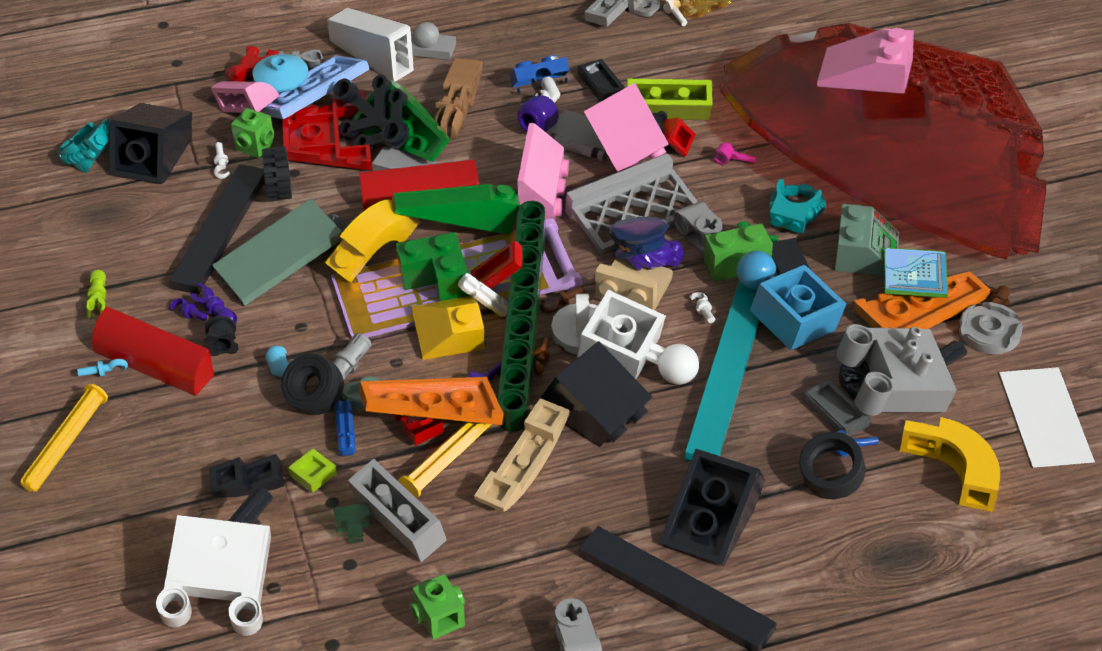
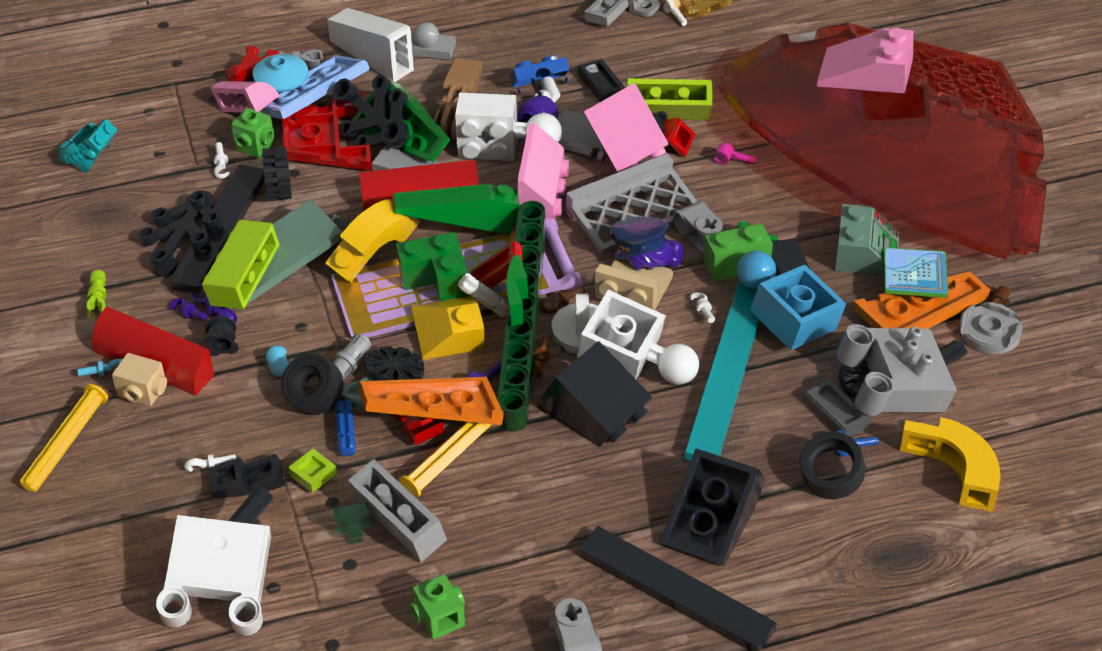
black slope [109,103,192,184] -> none
tan slope [474,398,569,512] -> none
teal piece [769,179,827,234] -> none
white sticker [999,367,1095,468] -> none
none -> tan brick [112,353,167,406]
none -> black plant [138,190,223,276]
none -> white hand [184,454,236,472]
none -> lime brick [202,220,280,310]
none -> black wheel [364,346,425,381]
none -> white brick [455,93,562,161]
none -> green slope [507,255,528,326]

